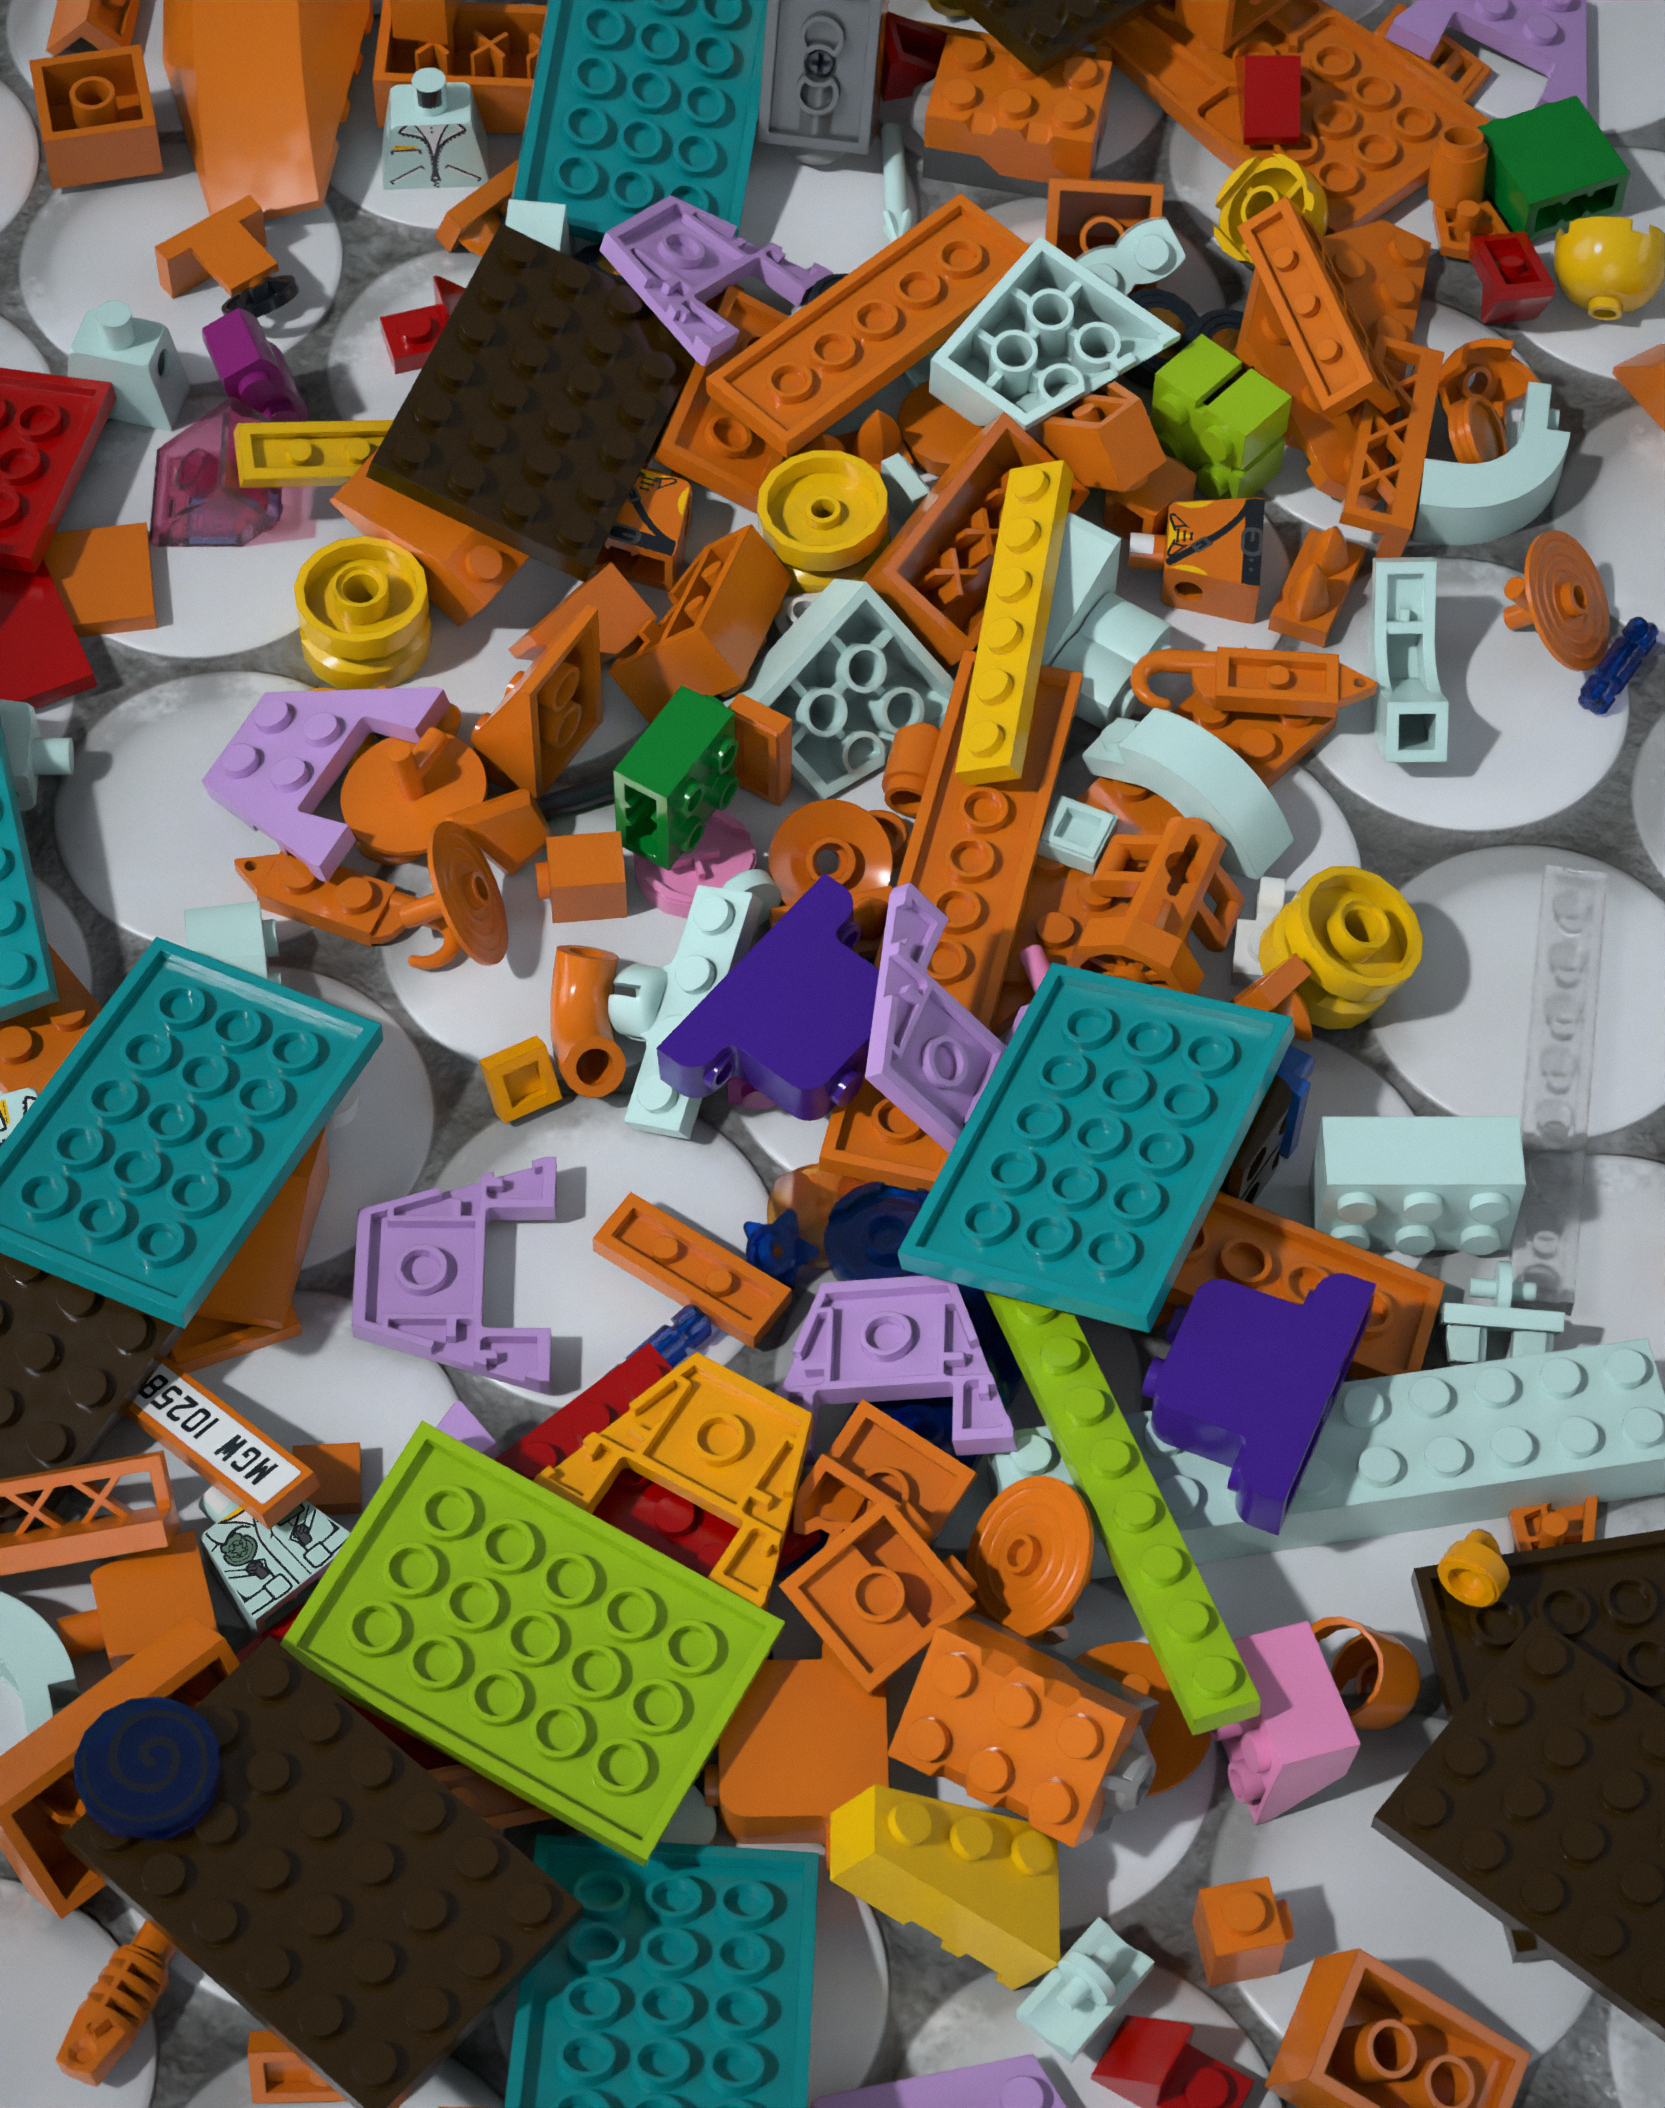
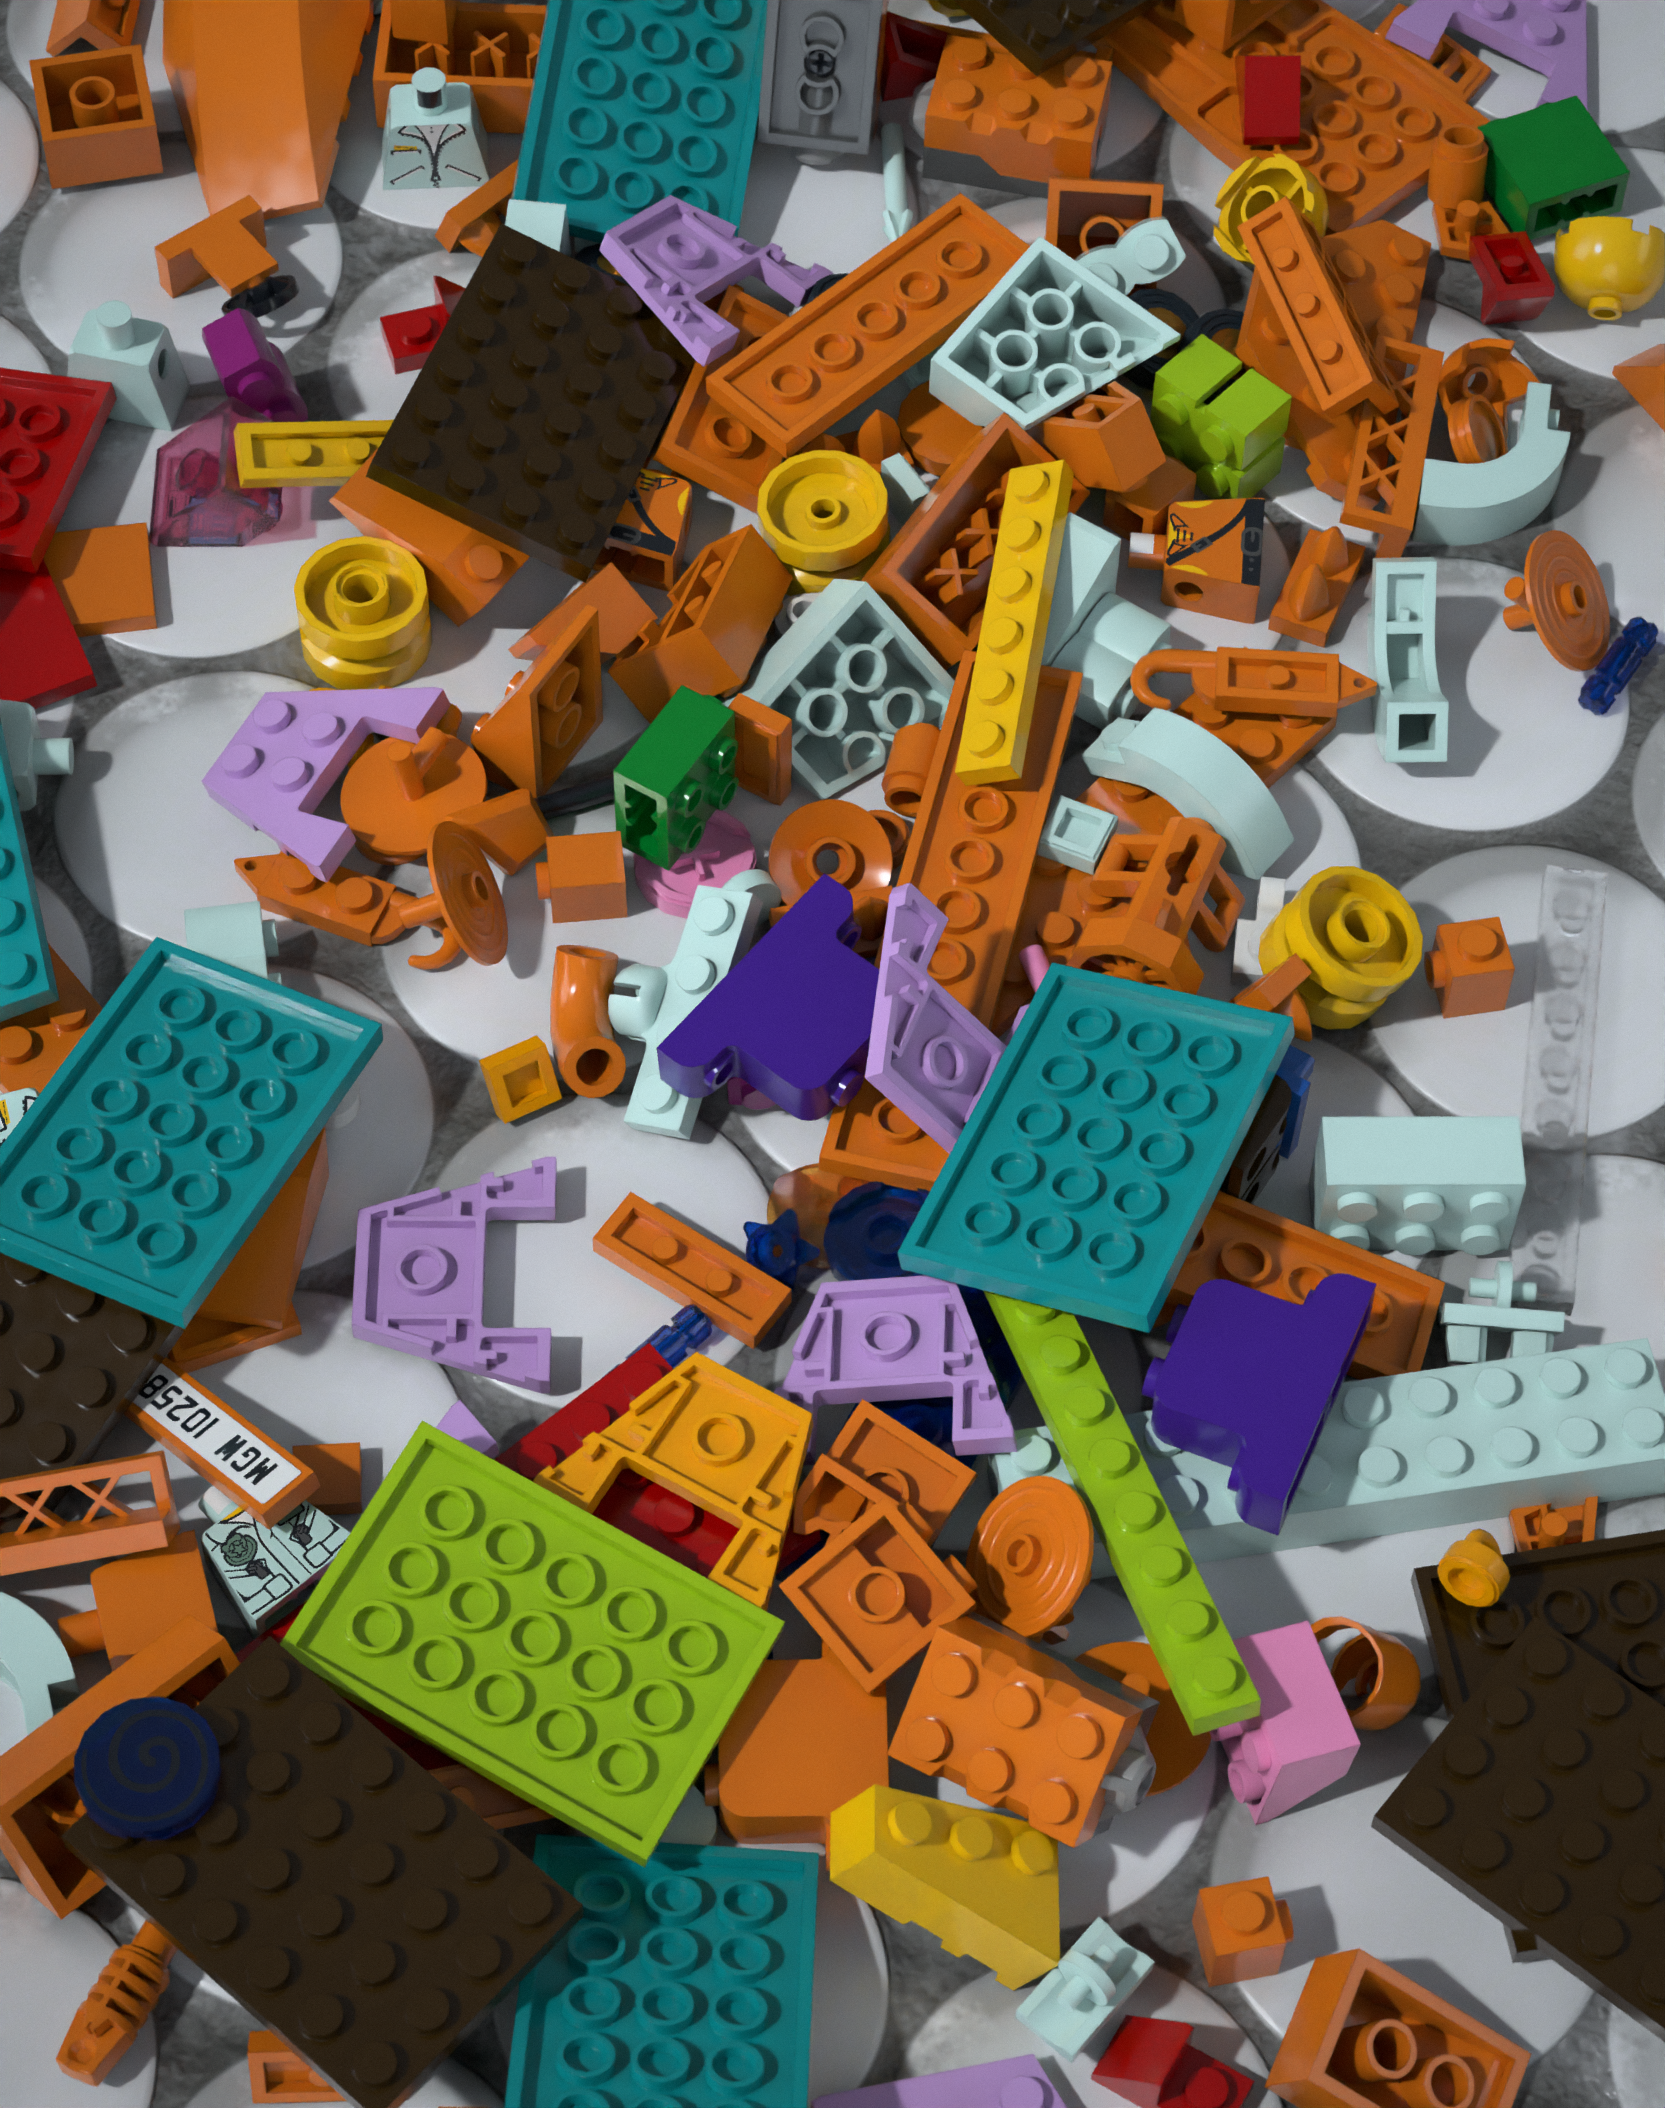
none -> orange brick [1424,917,1515,1019]

